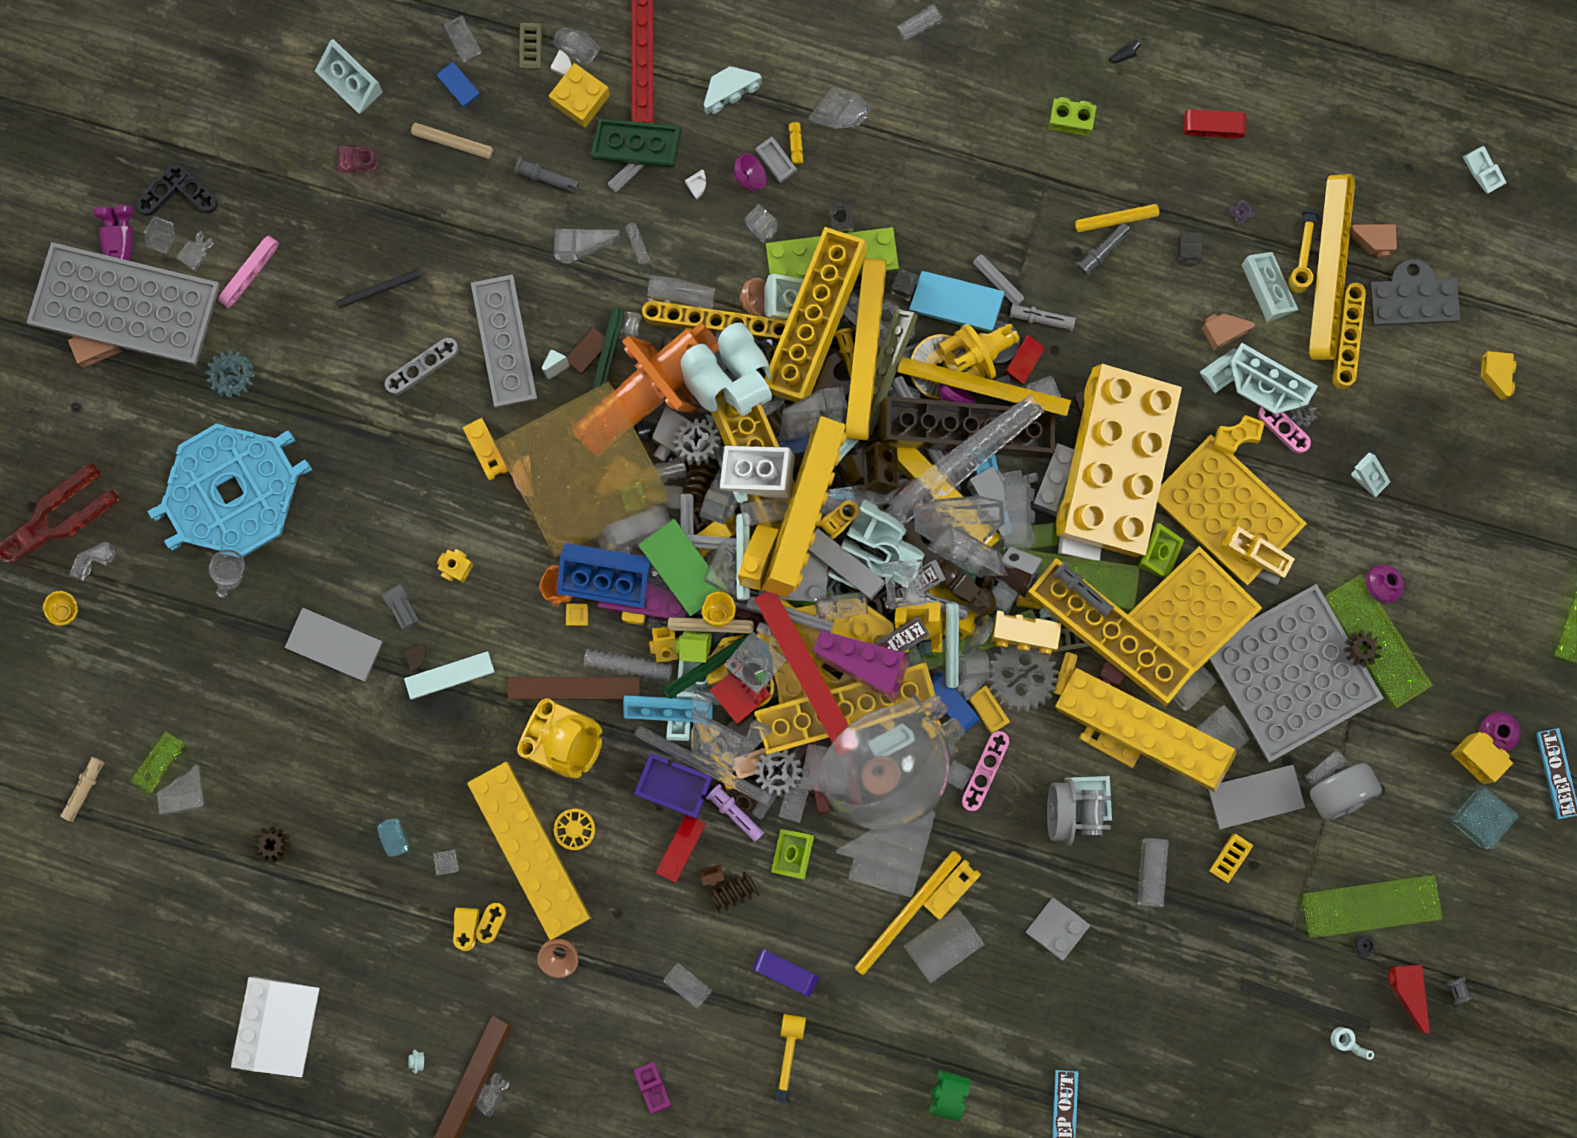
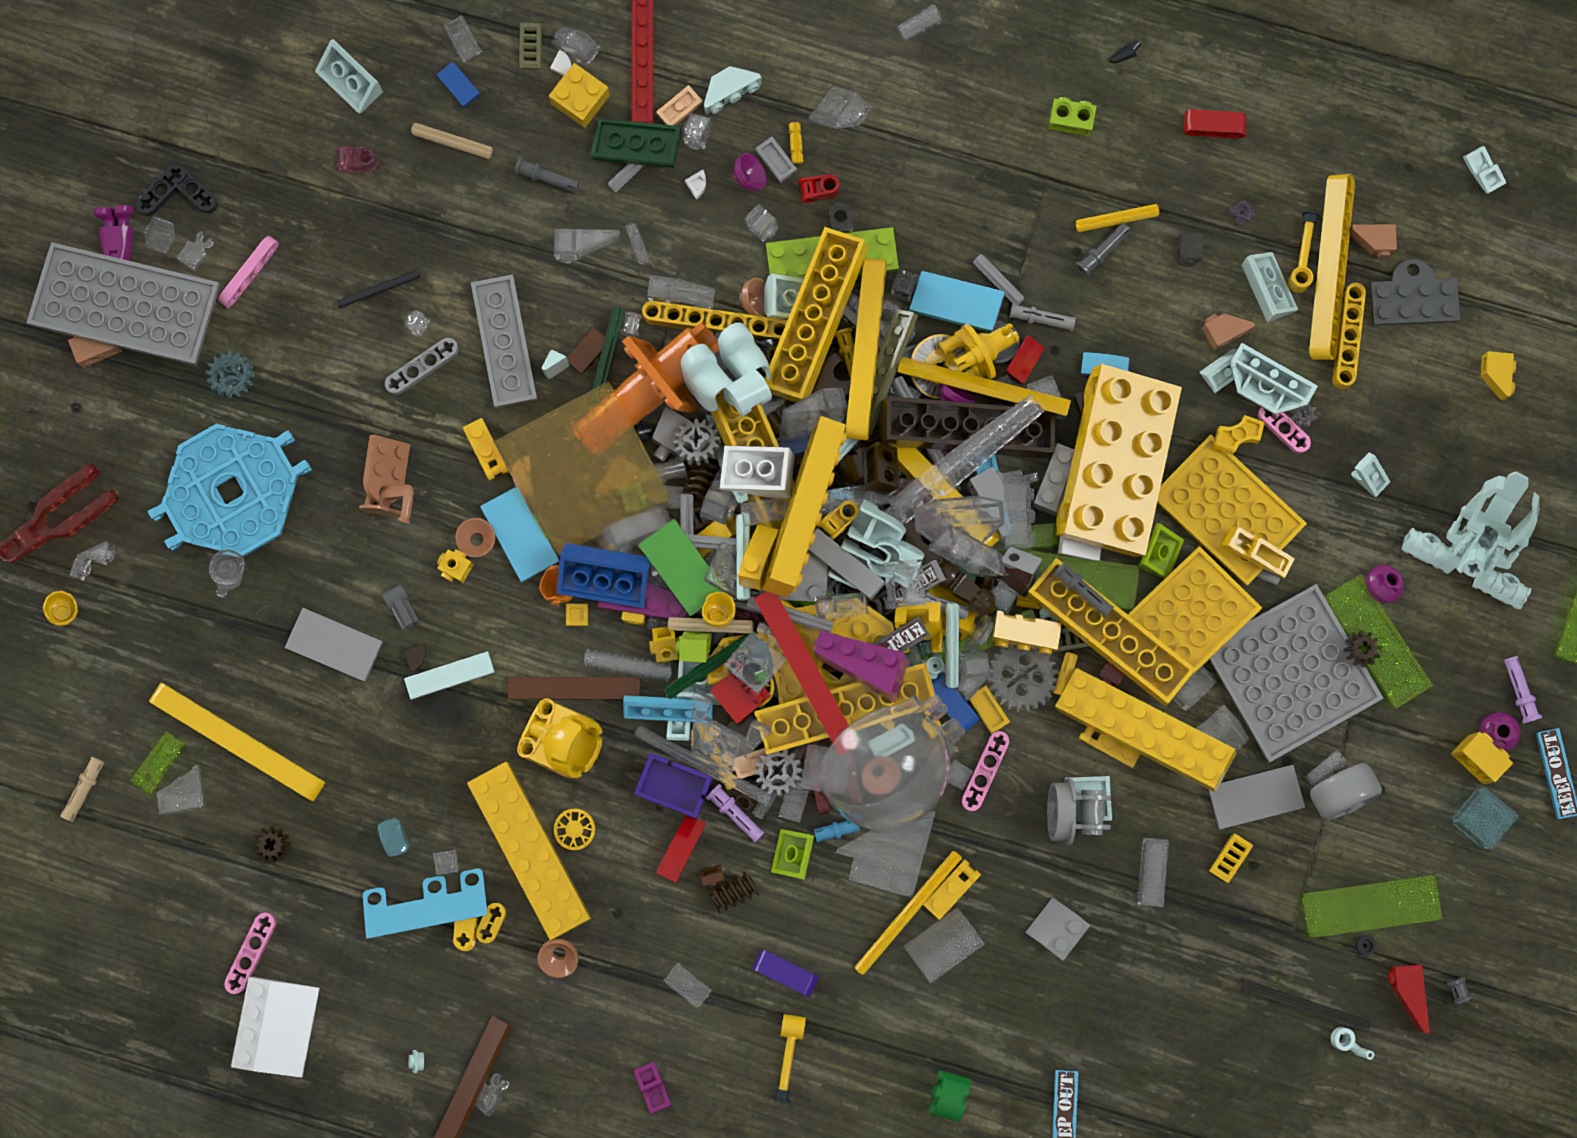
none -> yellow beam [149,683,326,802]
none -> bright pink beam [224,913,277,994]
none -> nougat plate [359,435,414,524]
none -> medium azure piece [363,869,488,939]
none -> clear piece [404,310,431,337]
none -> nougat piece [455,518,496,558]
none -> medium azure tile [480,486,560,582]
none -> light nougat plate [656,85,703,126]
none -> clear slope [683,113,712,149]
none -> red piece [798,174,840,203]
none -> dark azure pin [814,818,860,843]
none -> light aqua plate [922,653,946,679]
none -> medium azure slope [1081,352,1130,376]
none -> light aqua piece [1402,472,1539,609]
none -> lavender pin [1504,656,1542,724]

